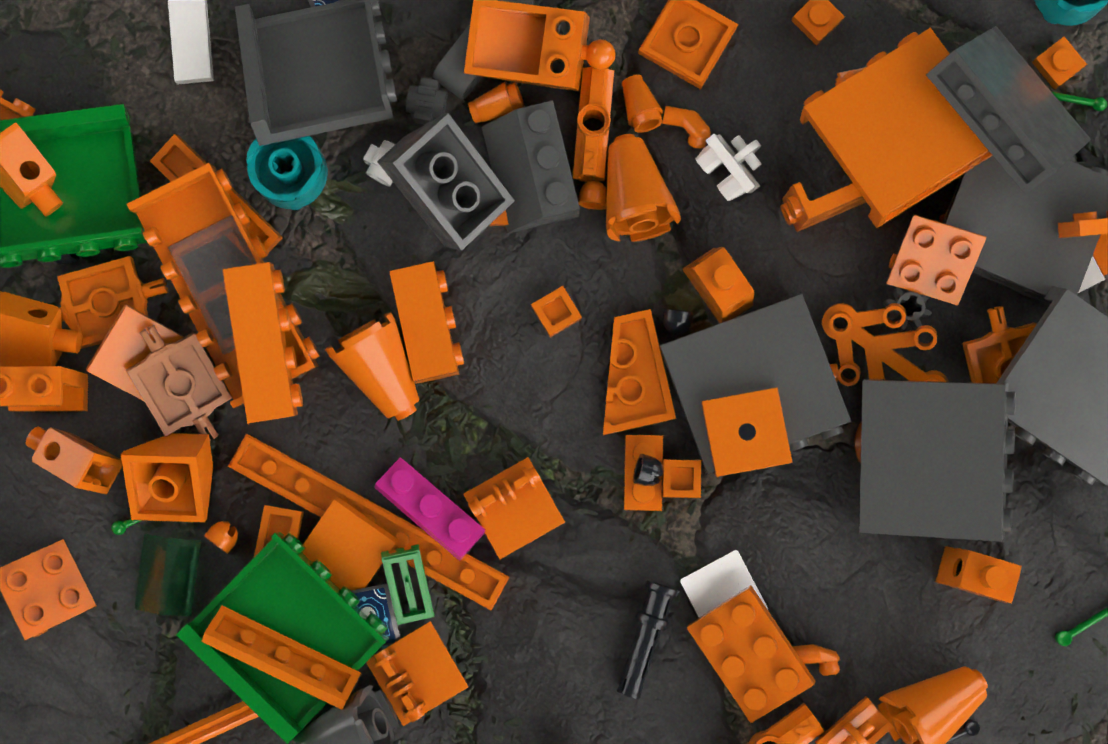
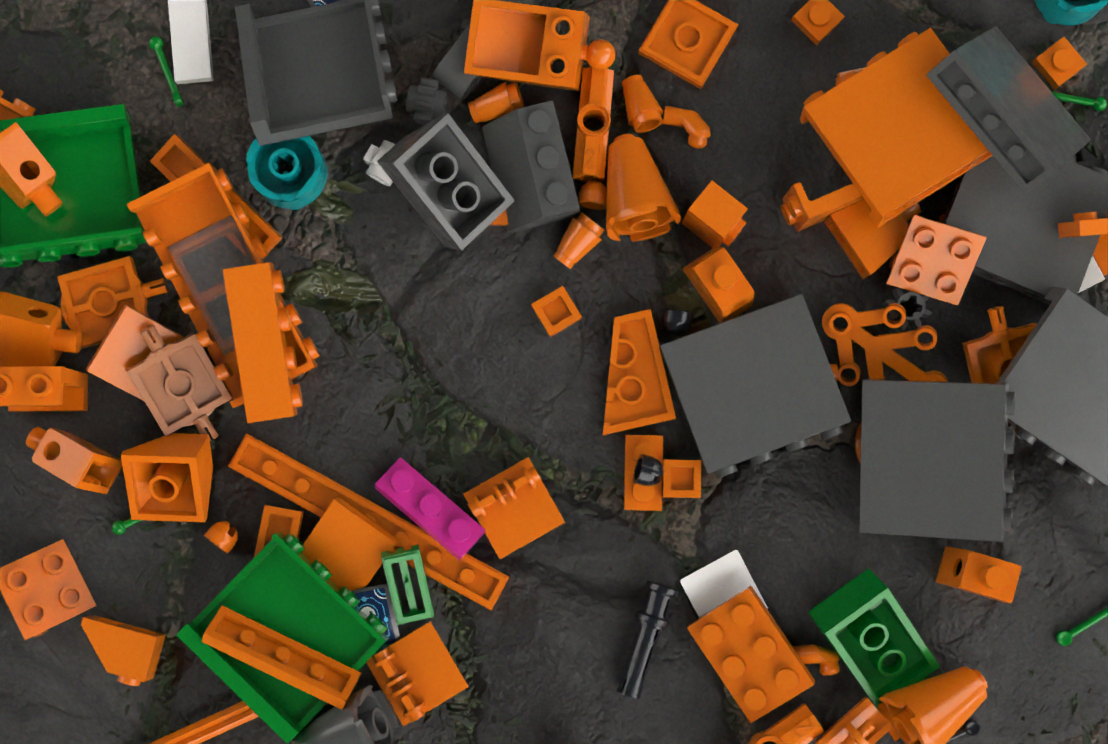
clear green panel [135,534,201,616] -> none
orange cone [325,312,420,421] -> none
orange brick [389,261,464,384] -> none
white hips [695,134,762,201] -> none
orange tile [701,387,793,477] -> none
none -> orange slope [81,615,166,686]
none -> green hinge [149,36,185,107]
none -> orange cone [553,212,605,269]
none -> orange brick [682,180,748,248]
none -> green slope [808,568,940,709]
none -> orange torso [824,200,921,280]

